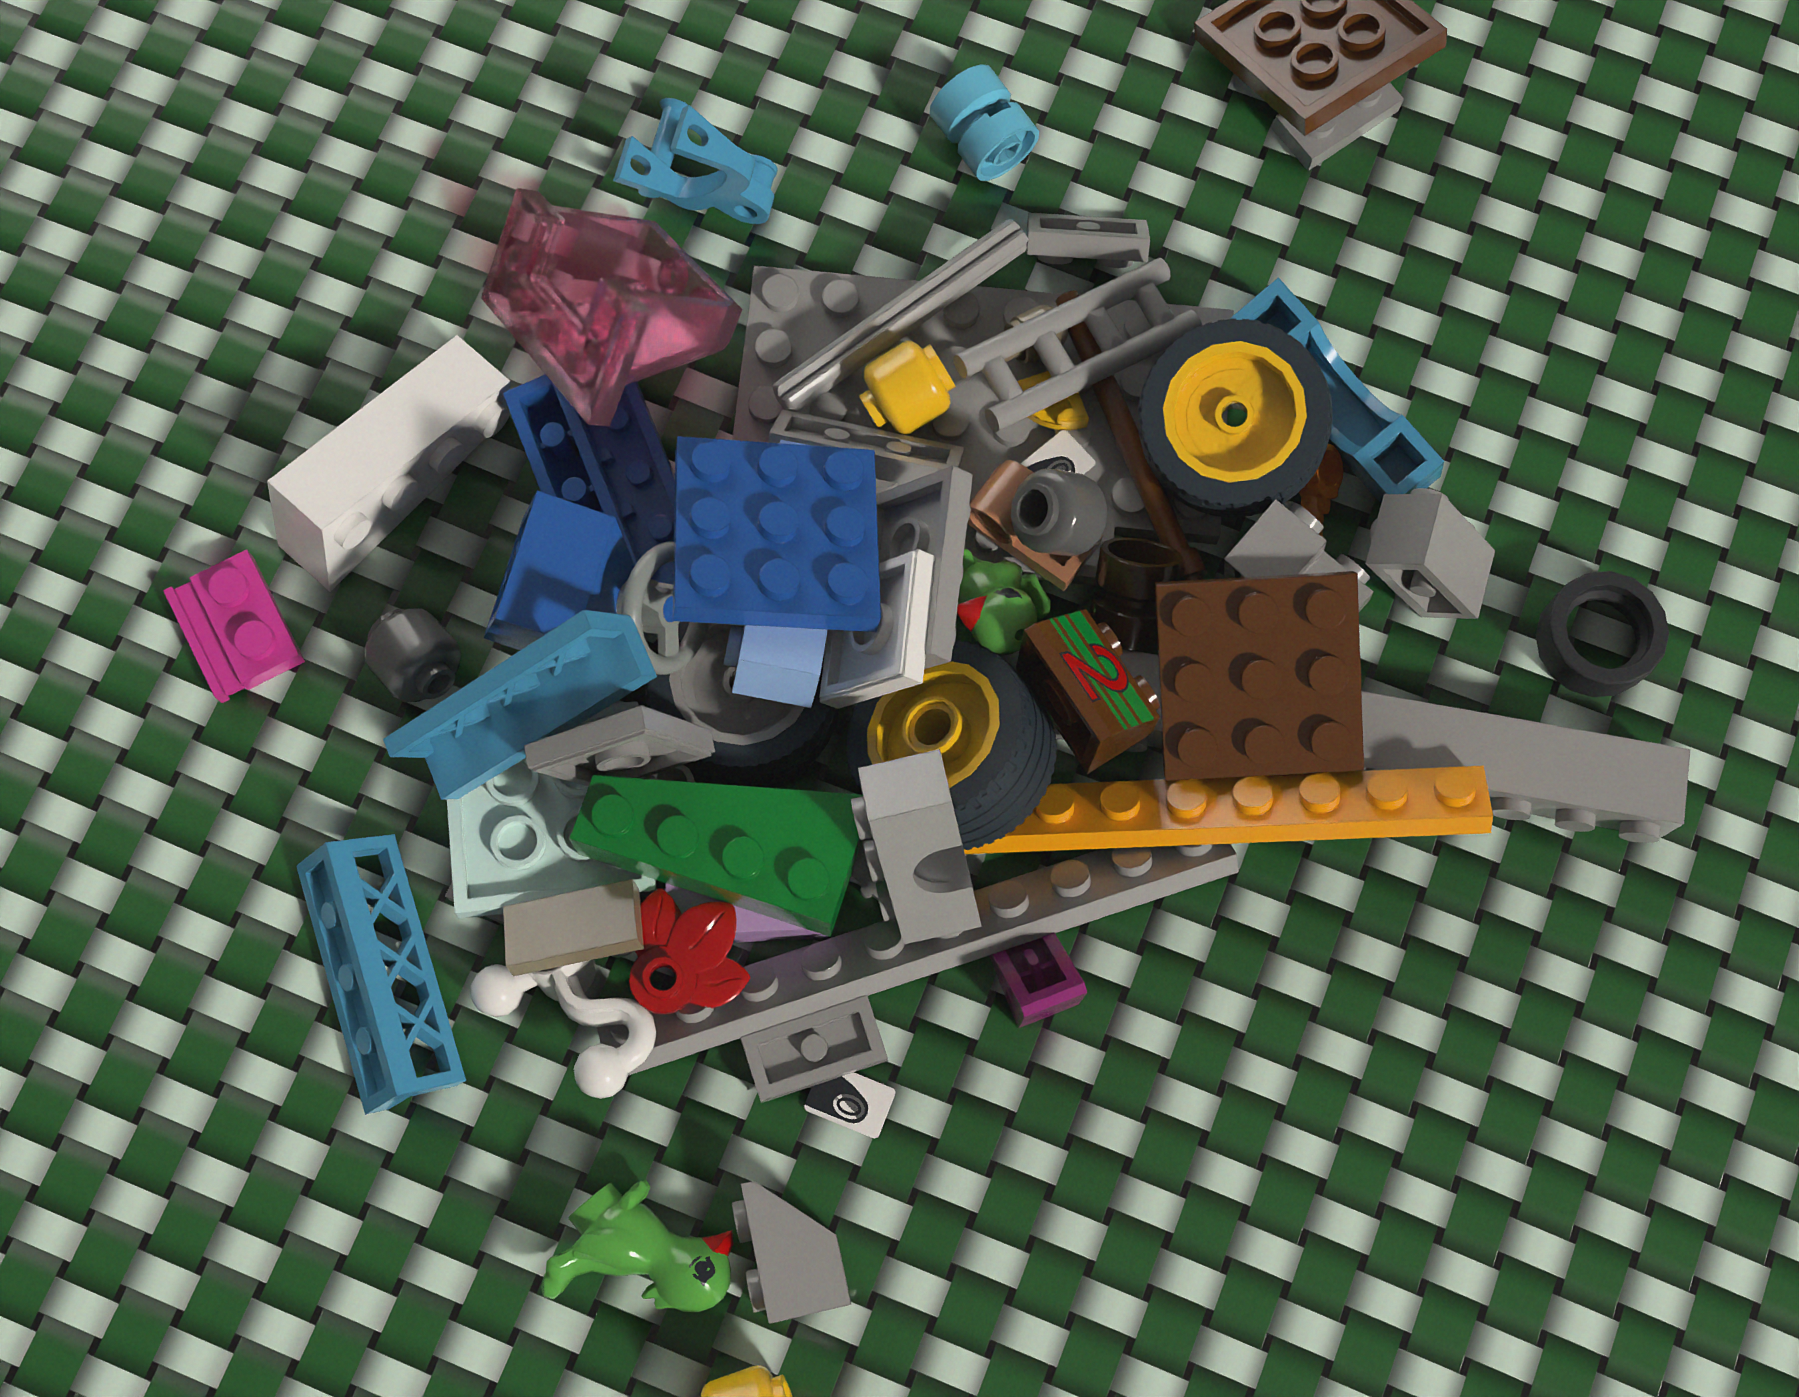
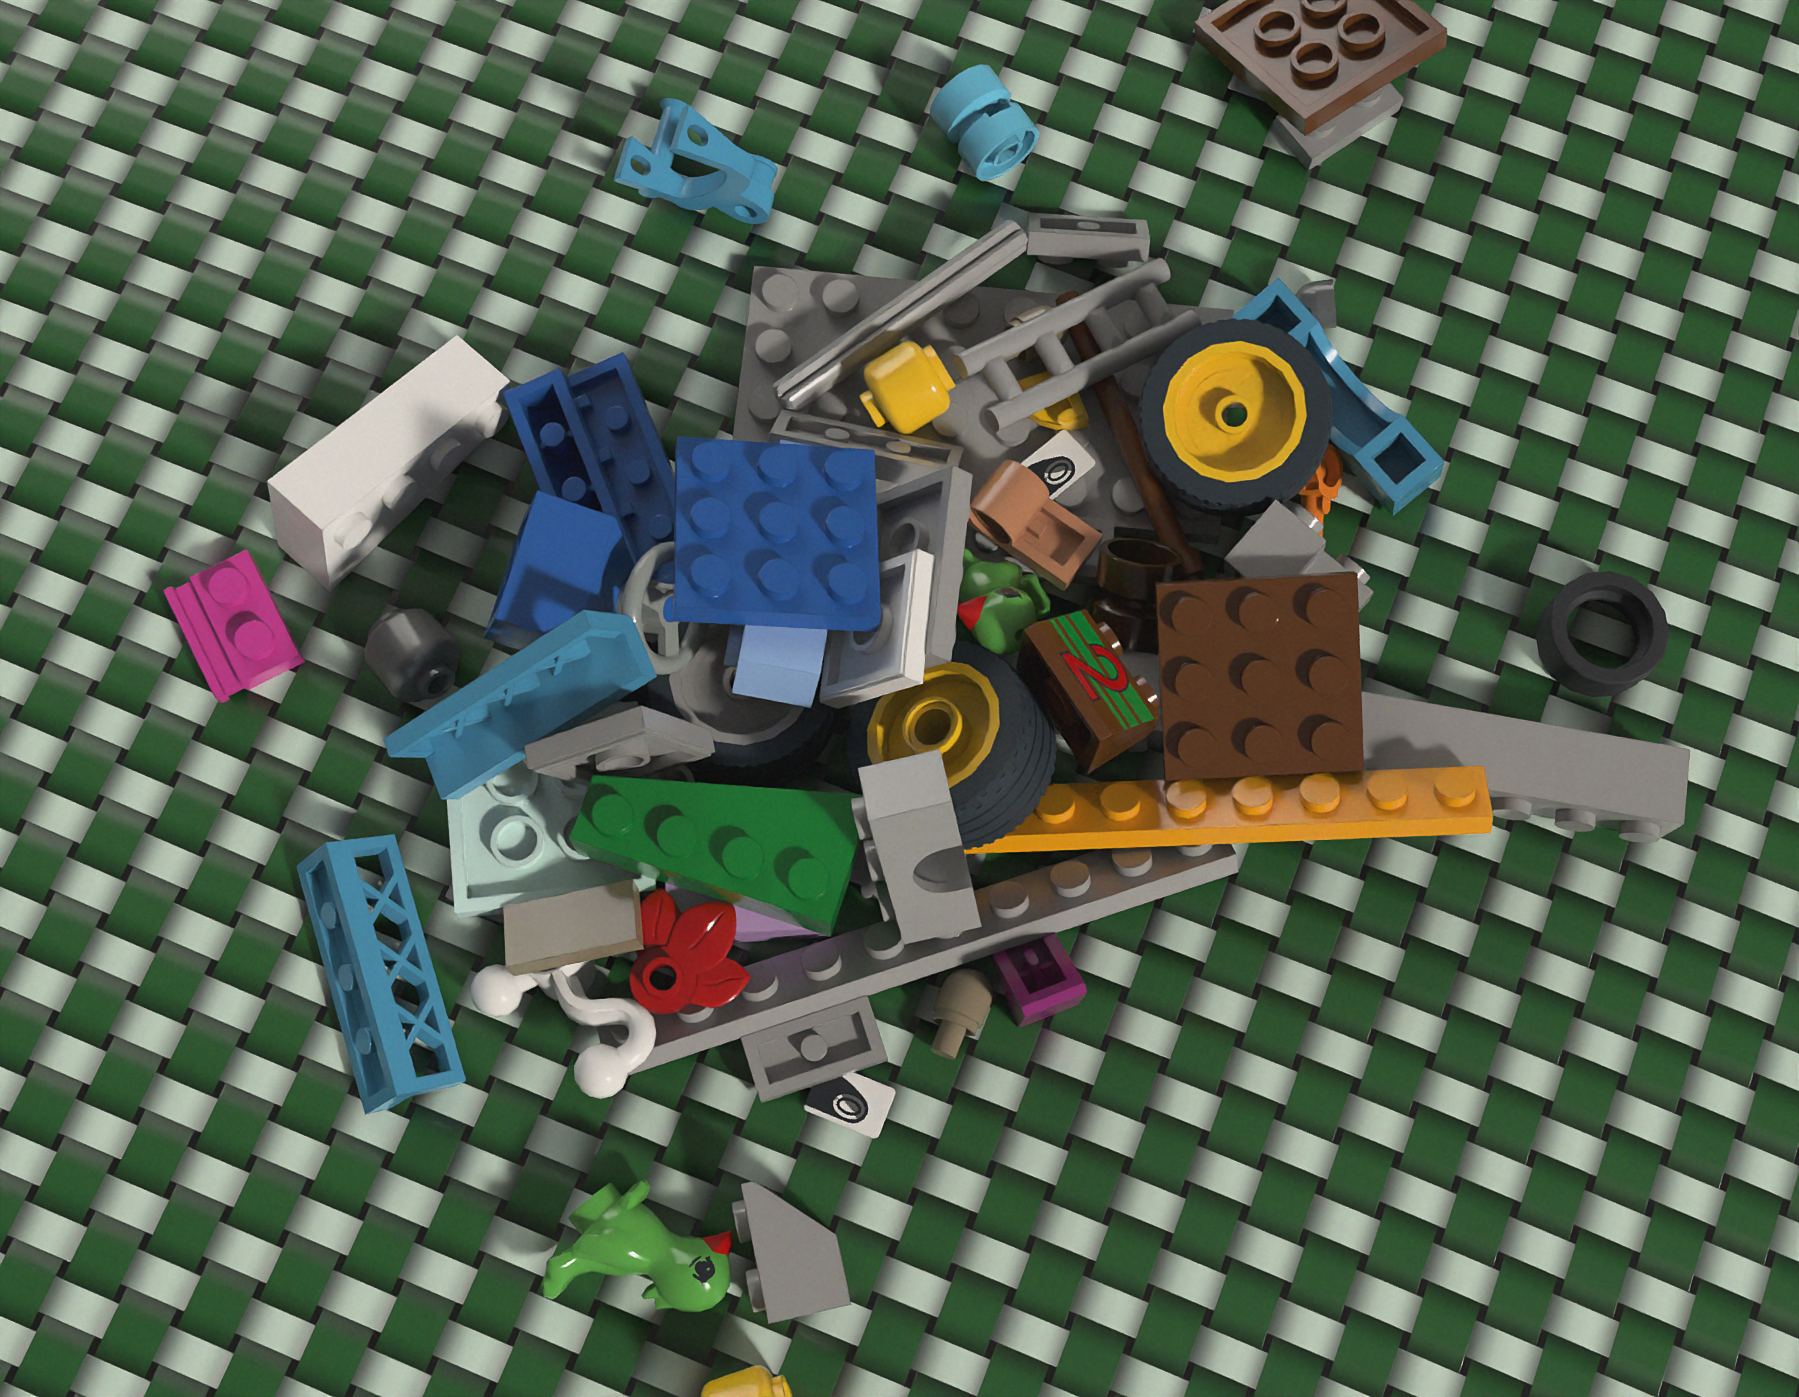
clear pink windscreen [481,188,743,426] -> none
dark grey head [1011,469,1108,556] -> none
light grey brick [1365,488,1495,619] -> none
none -> dark tan cylinder [930,967,993,1060]
none -> dark grey hinge [1295,279,1336,329]

